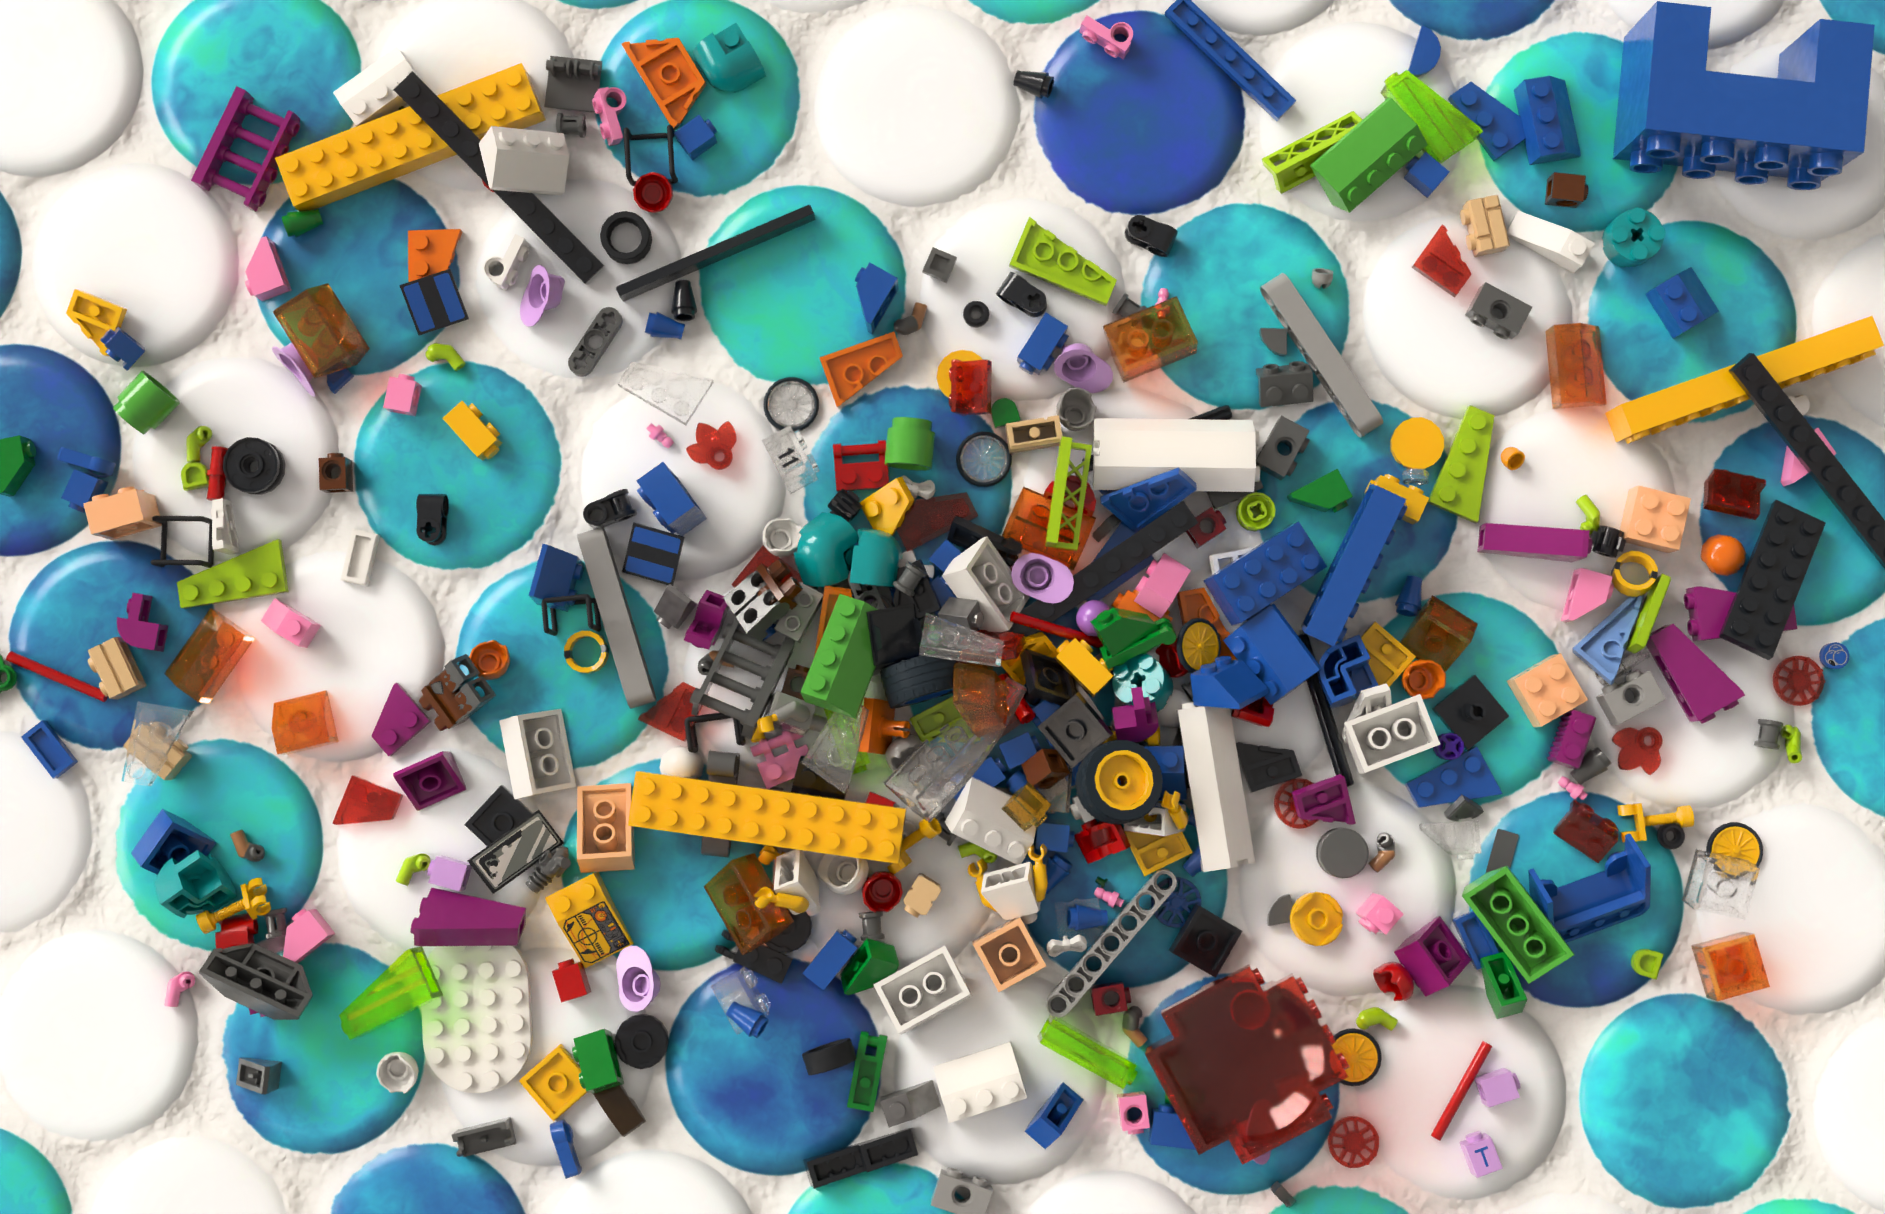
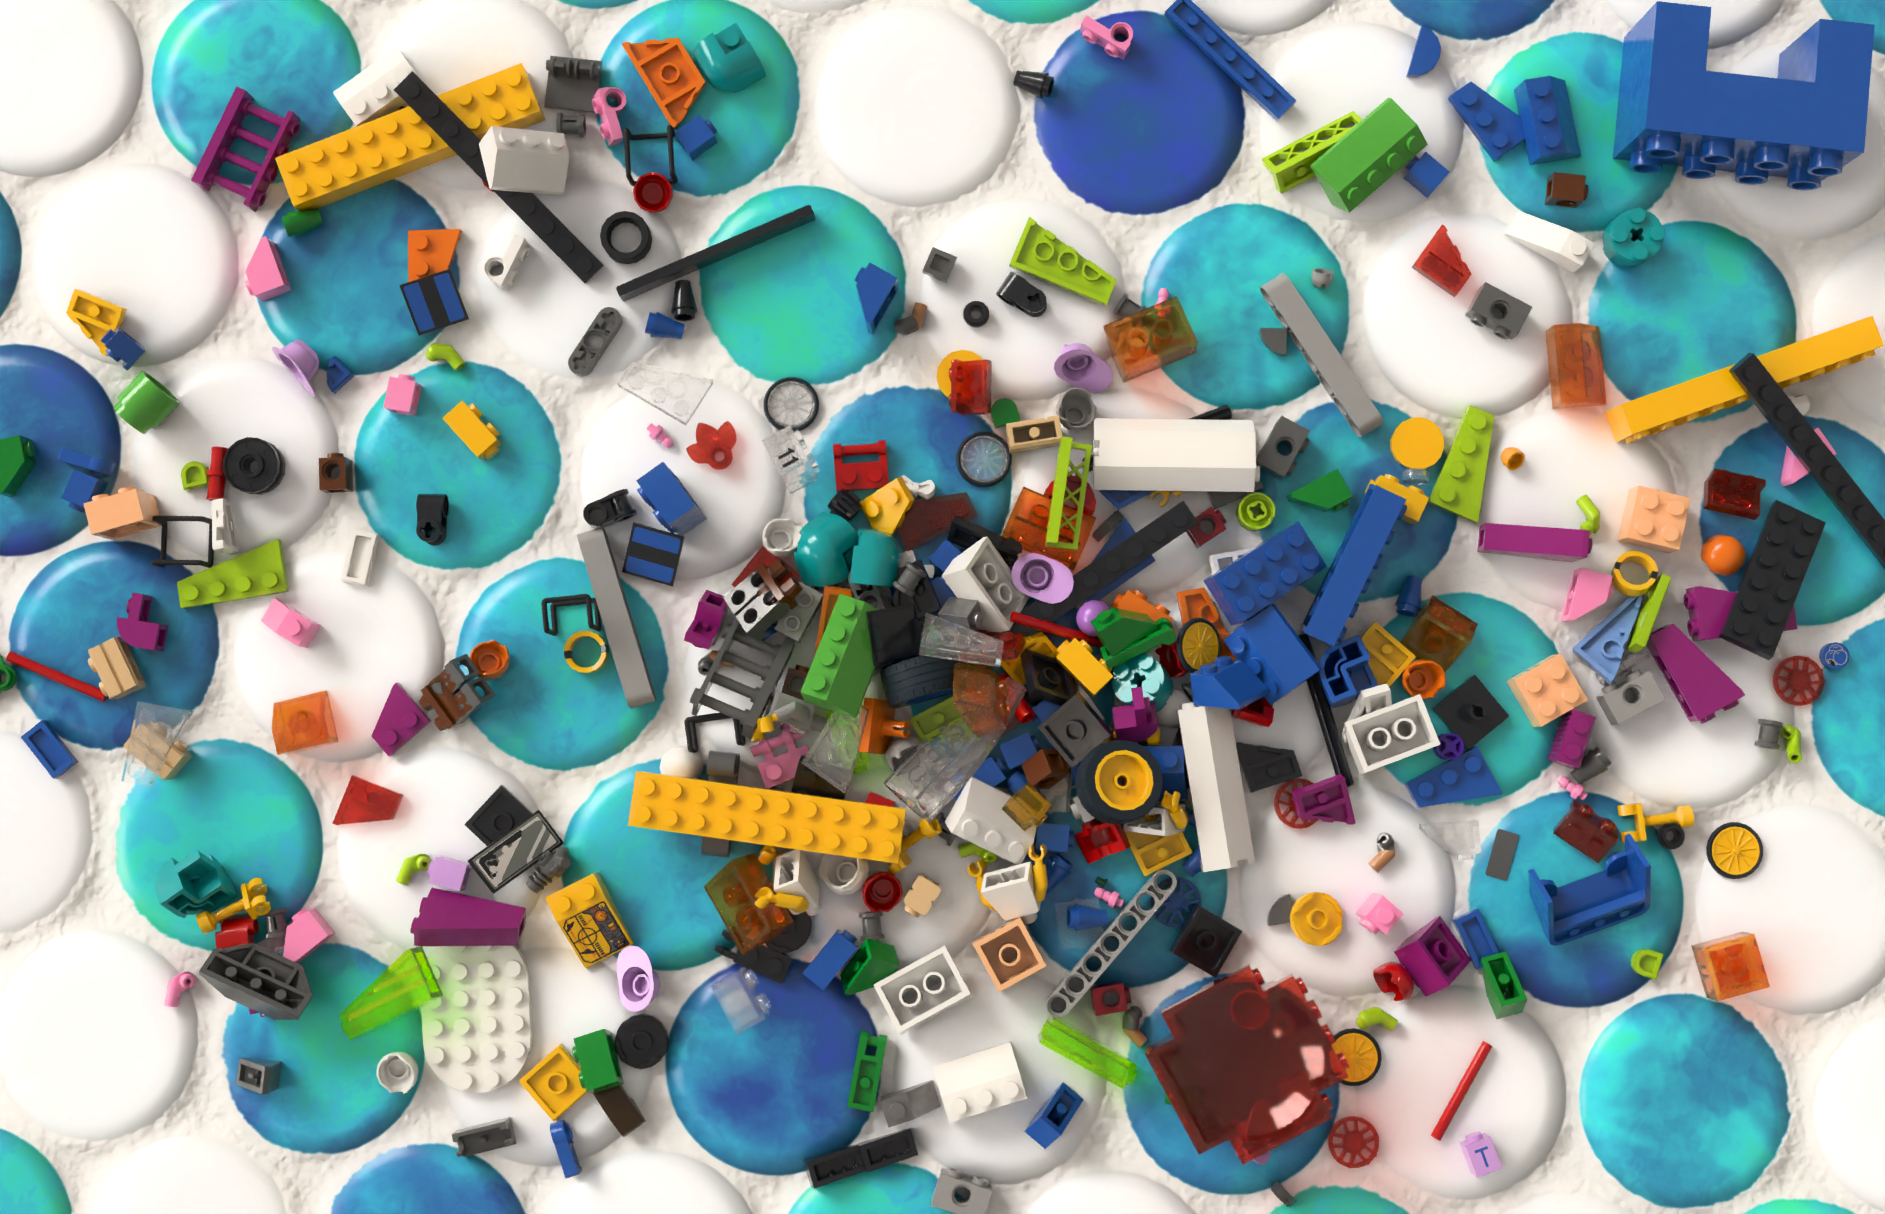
blue slope [131,809,216,875] -> none
clear orange slope [165,608,255,703] -> none
lime arm [186,426,212,462] -> none
arm [230,830,265,862] -> none
clear orange slope [273,283,370,378] -> none
magenta slope [393,751,466,811] -> none
white slope [499,709,576,799] -> none
lavender piece [520,265,565,327] -> none
blue slope [529,544,584,612] -> none
red brick [552,958,591,1003] -> none
light nougat slope [577,783,635,873] -> none
clear red wing [638,682,708,742] -> none
flat silver slope [654,584,697,629] -> none
blue cone [726,1001,769,1038] -> none
black tyre [802,1038,857,1075] -> none
orange wing [819,332,903,407] -> none
bright green piece [884,417,935,471] -> none
blue brick [1017,313,1069,375] -> none
white piece [1046,935,1087,957] -> none
blue wing [1100,467,1197,533] -> none
bright pink brick [1117,1091,1150,1134] -> none
black piece [1124,215,1178,257] -> none
bright pink brick [1134,553,1191,618] -> none
blue slope [1148,1104,1205,1151] -> none
dark grey bracket [1256,361,1313,407] -> none
dark grey head [1316,828,1369,878] -> none
clear neon green slope [1380,70,1483,164] -> none
dark grey tile [1444,795,1484,821] -> none
tan brick [1460,195,1510,257] -> none
bright green slope [1462,866,1574,984] -> none
lavender brick [1474,1068,1521,1107] -> none
black gear [1591,526,1626,558] -> none
clear red plate [1611,727,1663,775] -> none
blue slope [1645,267,1719,338] -> none
clear brick [1682,849,1760,920] -> none

